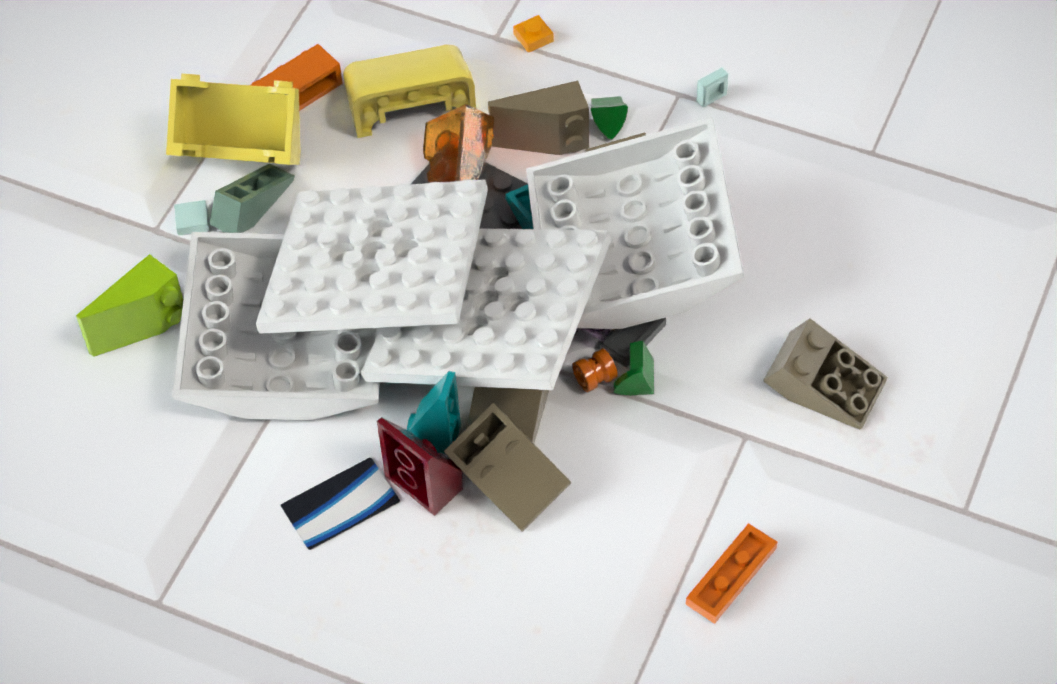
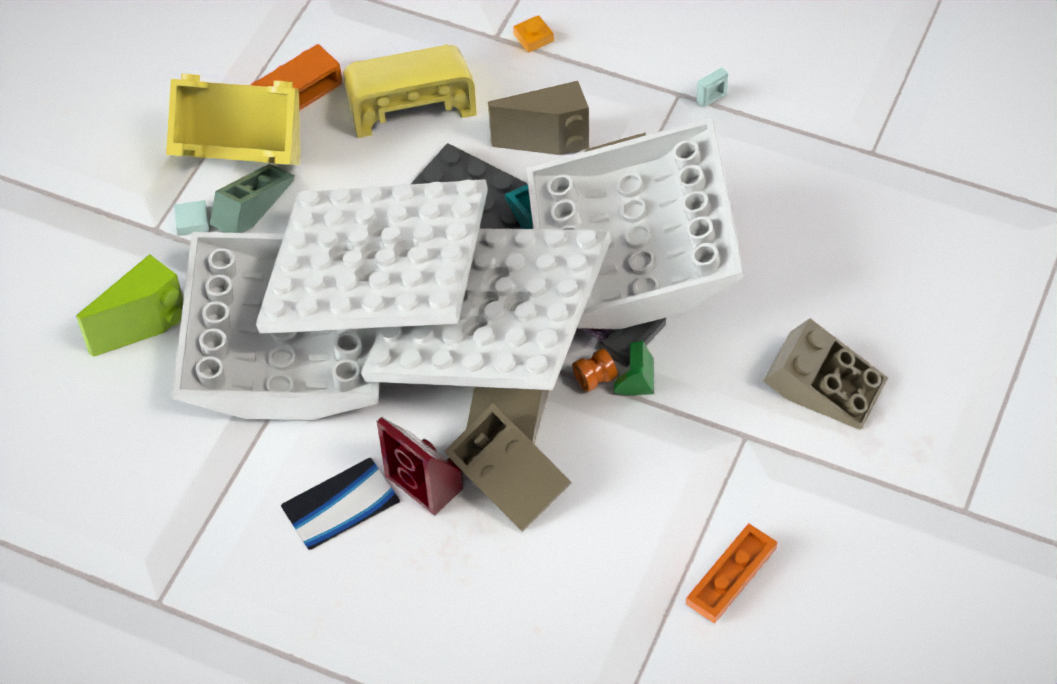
teal slope [407,371,461,455] -> none
clear orange wedge [423,104,494,183] -> none
green tile [590,96,628,140] -> none

